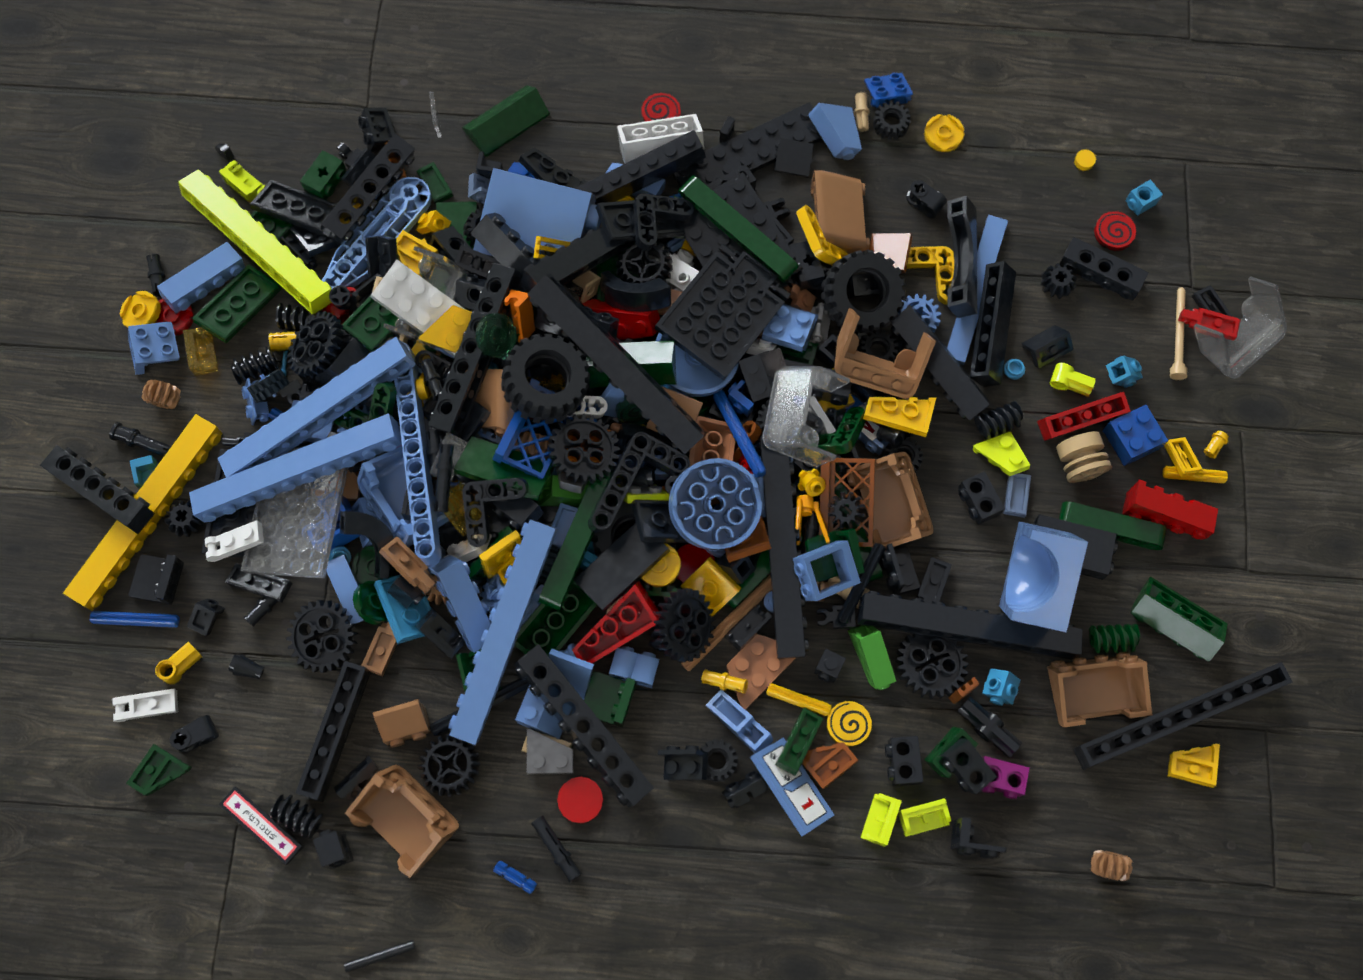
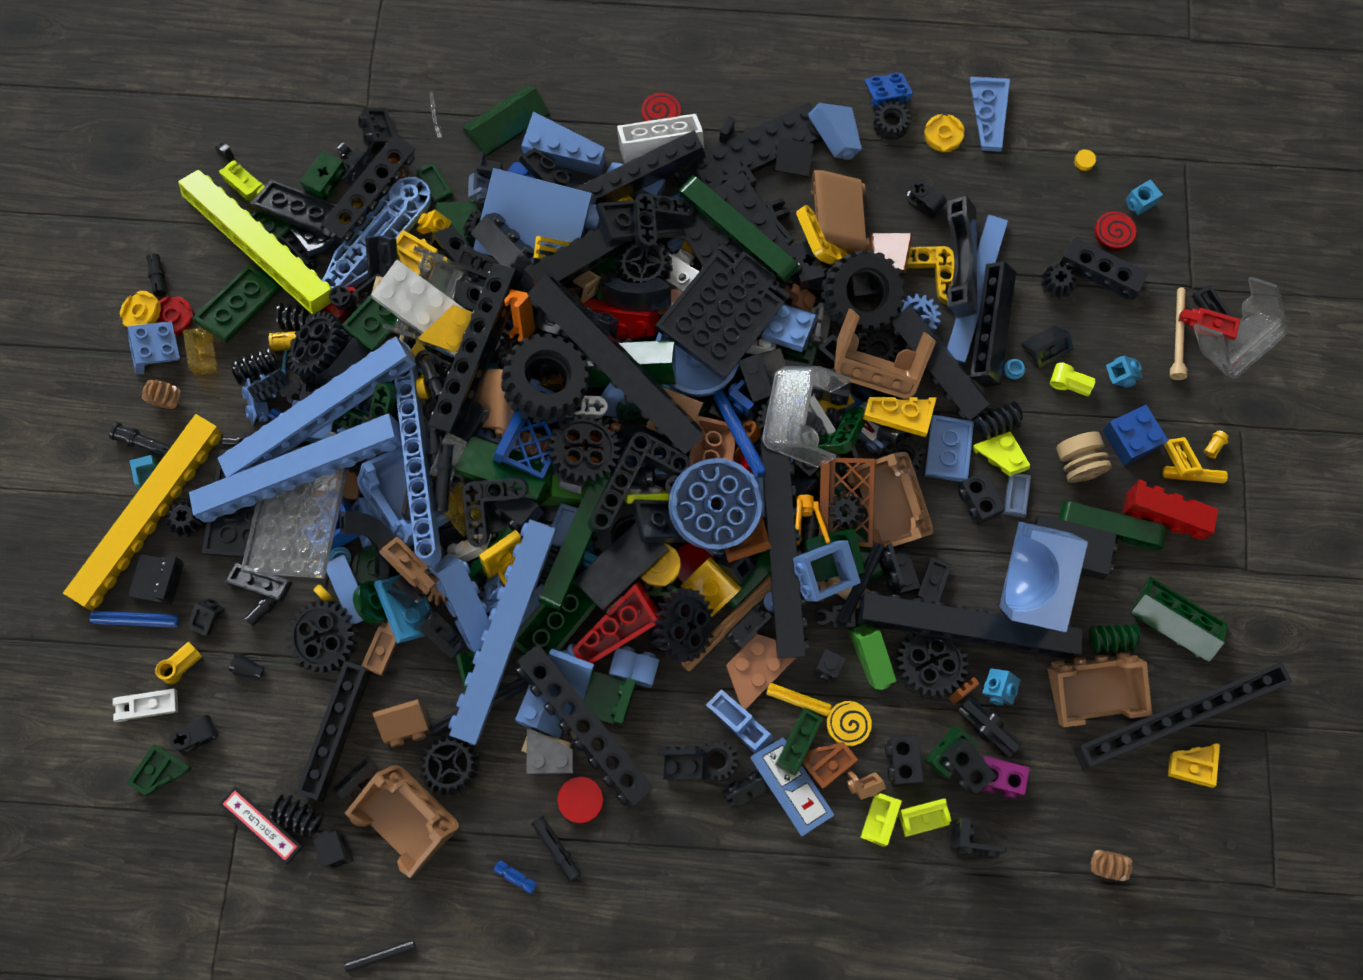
black brick [40,445,155,534] -> none
medium blue brick [157,242,245,314] -> none
white plate [205,520,264,562] -> none
clear green tile [476,313,517,357] -> none
yellow pin [701,669,748,694] -> none
yellow brick [797,469,825,497] -> none
tan axle [854,93,870,132] -> none
red brick [1037,391,1131,441] -> none
none -> yellow tile [313,584,334,602]
none -> medium blue wedge [522,112,606,177]
none -> medium nougat bracket [847,771,886,800]
none -> medium blue tile [924,415,974,482]
none -> medium blue wing [970,77,1010,152]

